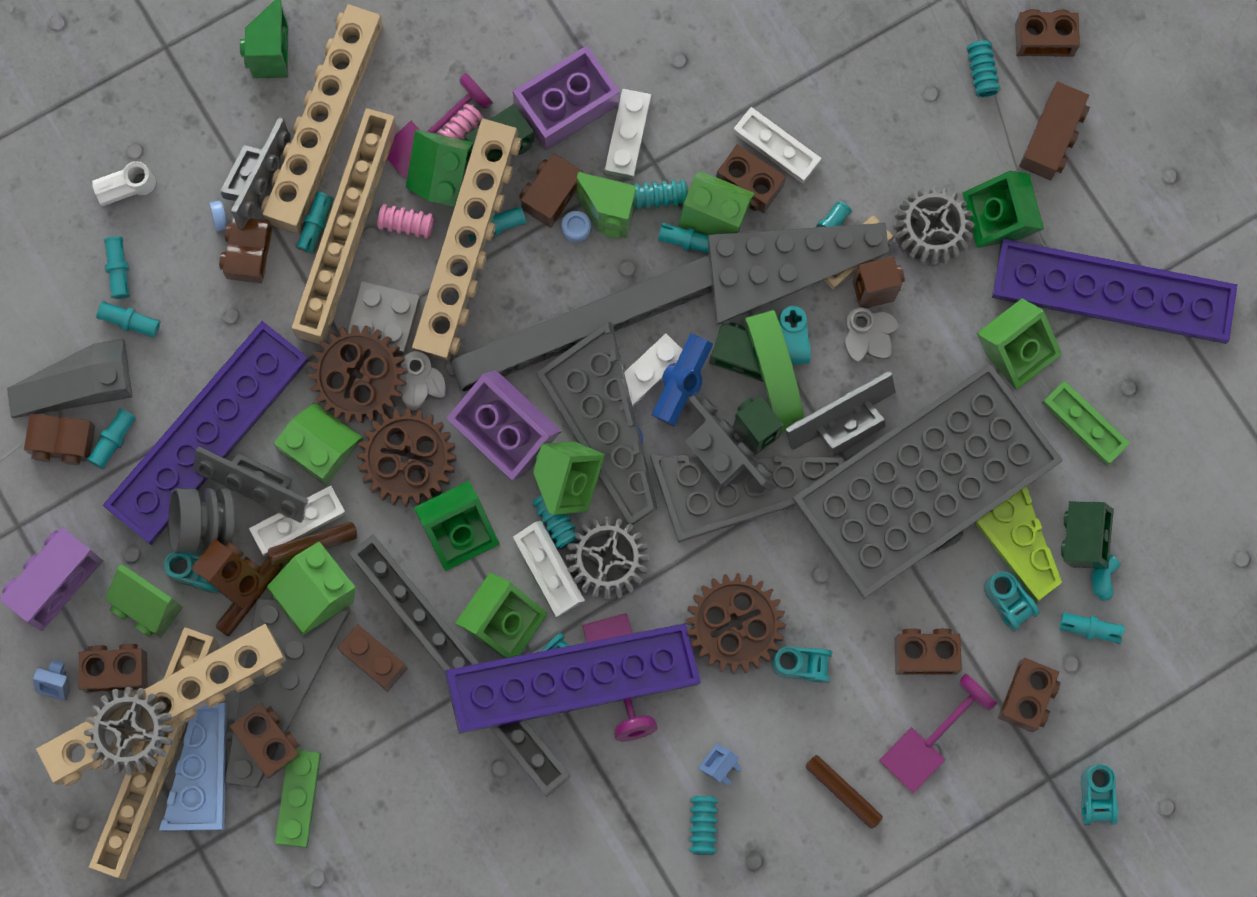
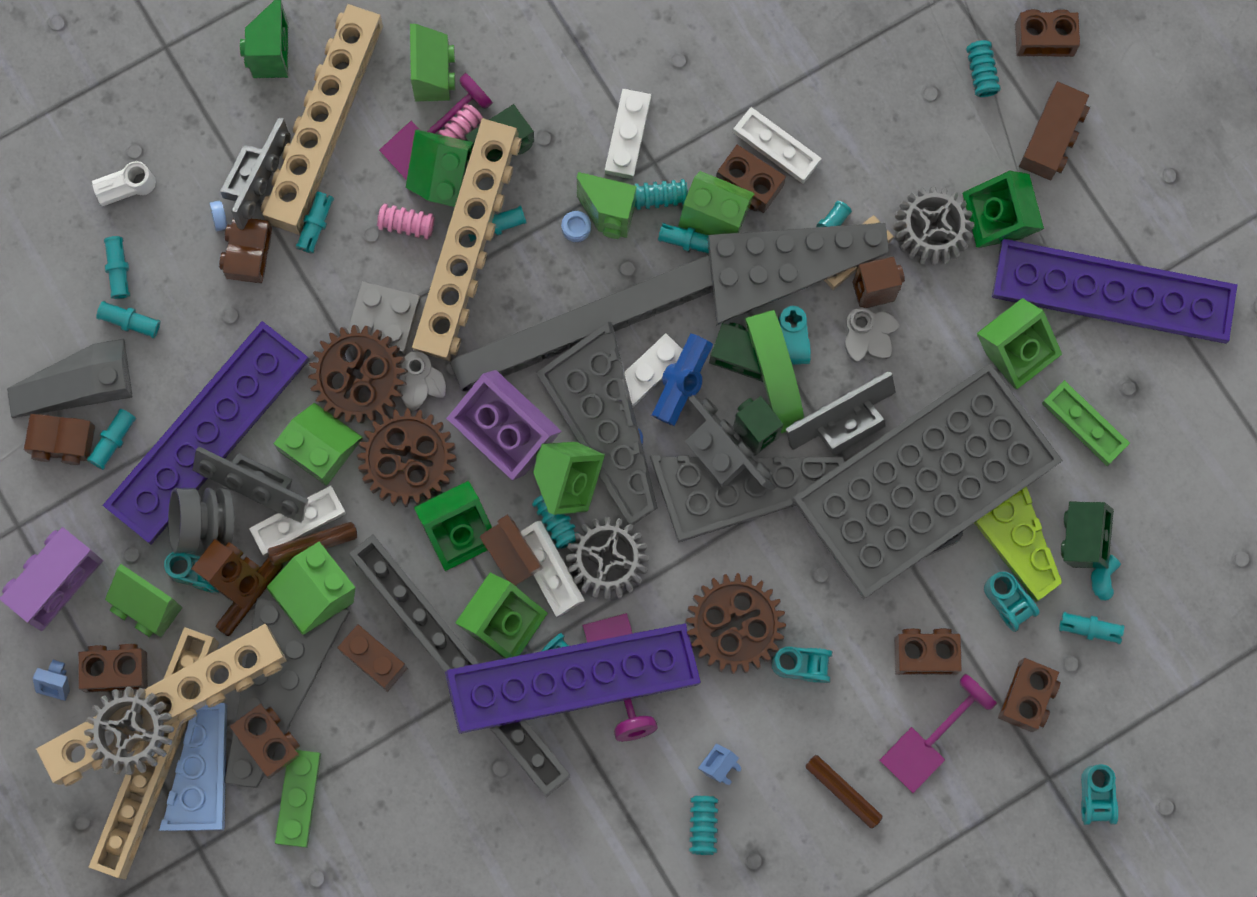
tan brick [292,108,397,345] -> none
medium lavender brick [513,46,620,150] -> none
reddish brown brick [519,153,583,228] -> none
none -> bright green slope [410,24,455,102]
none -> reddish brown panel [480,514,543,586]

